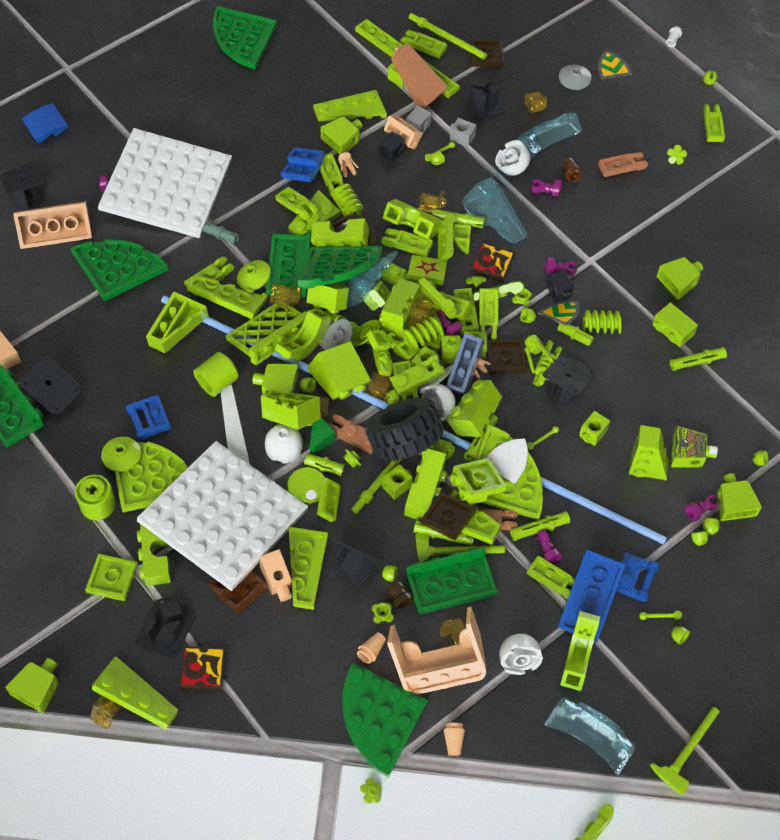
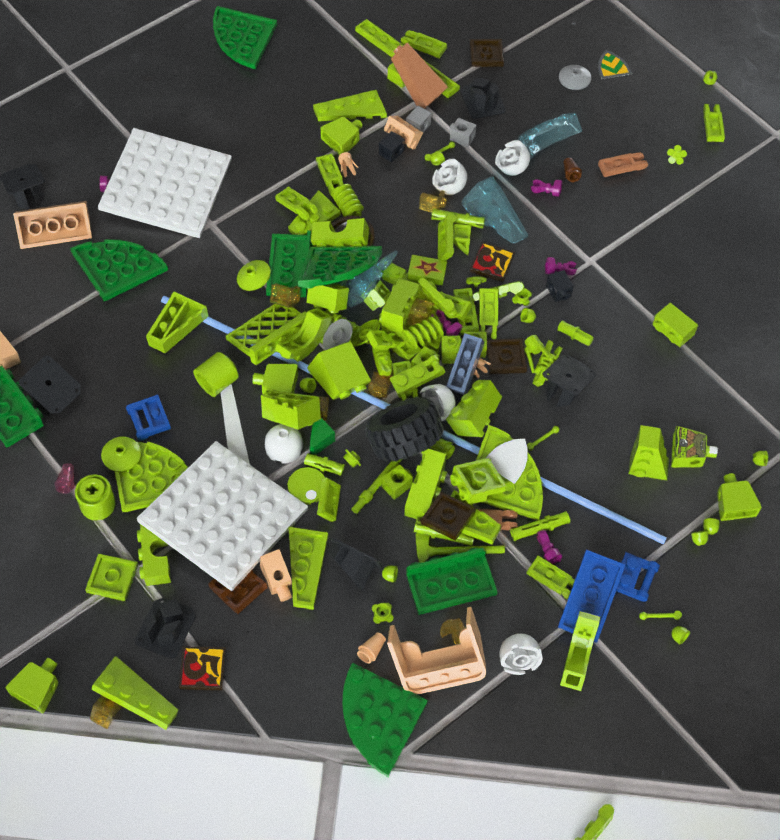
blue slope [22,103,69,144] -> none
lime hinge [184,256,234,297] -> none
lime wing [187,275,269,319] -> none
sand green pin [203,221,239,245] -> none
blue slope [280,147,325,182] -> none
nougat hinge [328,414,373,454] -> none
lime plant [360,778,382,804] -> none
lime hinge [381,228,433,257] -> none
lime arch [382,199,442,240] -> none
lime hinge [385,389,401,405] -> none
dark brown wheel [386,581,414,610] -> none
lime bar [408,13,487,60] -> none
white sticker [418,364,454,390] -> none
light nougat cone [443,723,465,756] -> none
lime pin [464,414,498,462] -> none
clear yellow bracket [524,91,547,113] -> none
sticker [537,300,580,325] -> none
clear light blue windscreen [544,697,636,775] -> none
lime brick [579,411,610,446] -> none
lime piece [582,310,622,334] -> none
lime piece [650,707,720,795] -> none
lime torso [656,257,703,300] -> none
white pin [666,26,682,47] -> none
lime pin [670,347,727,371] -> none
magenta piece [685,495,720,523] -> none
none -> clear pink cone [54,464,74,494]
none -> white cylinder [432,159,467,195]

